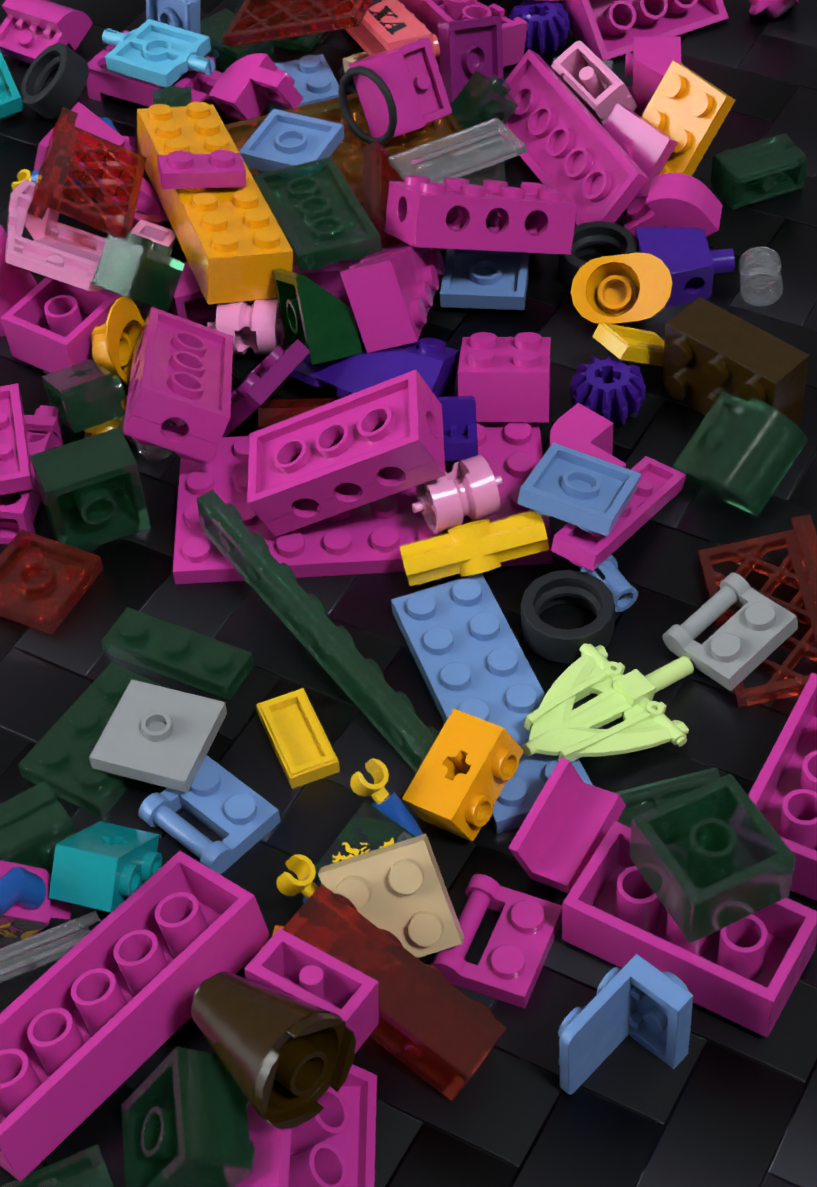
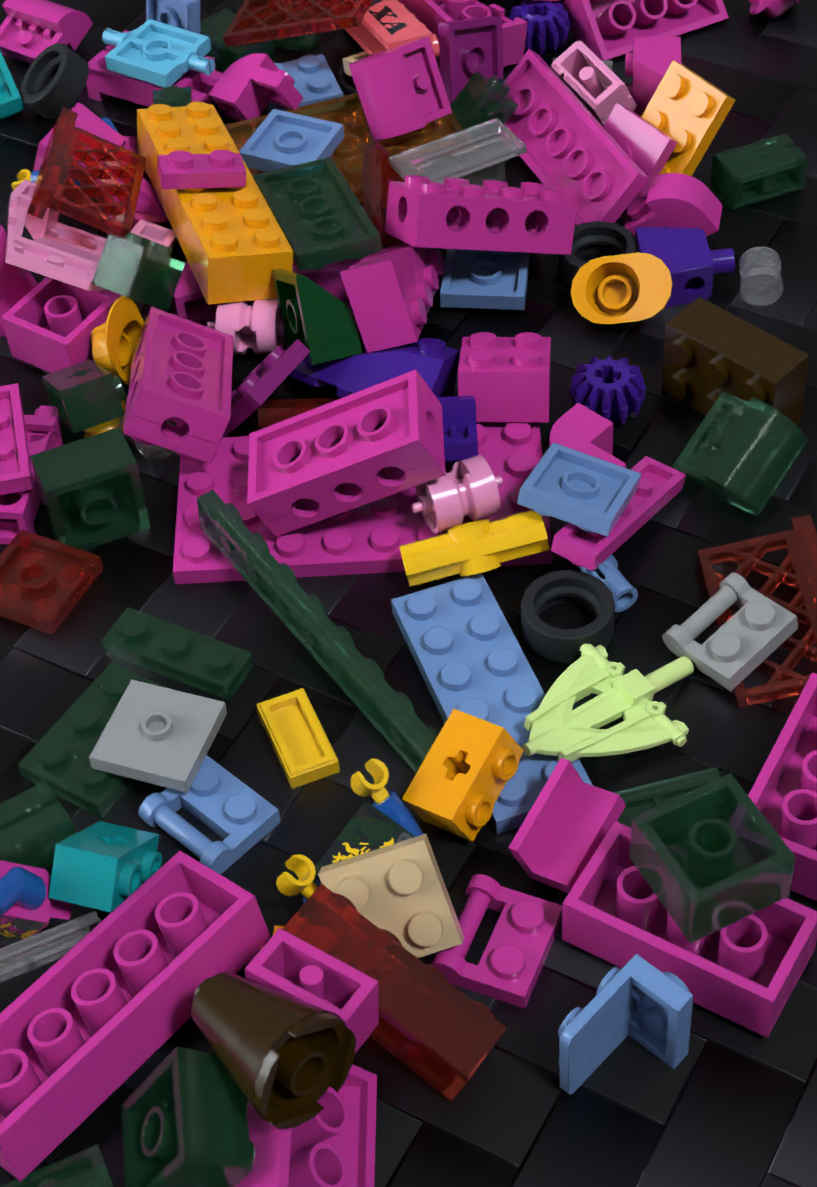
black piece [338,66,397,146] -> none
yellow tile [592,323,665,367] -> none

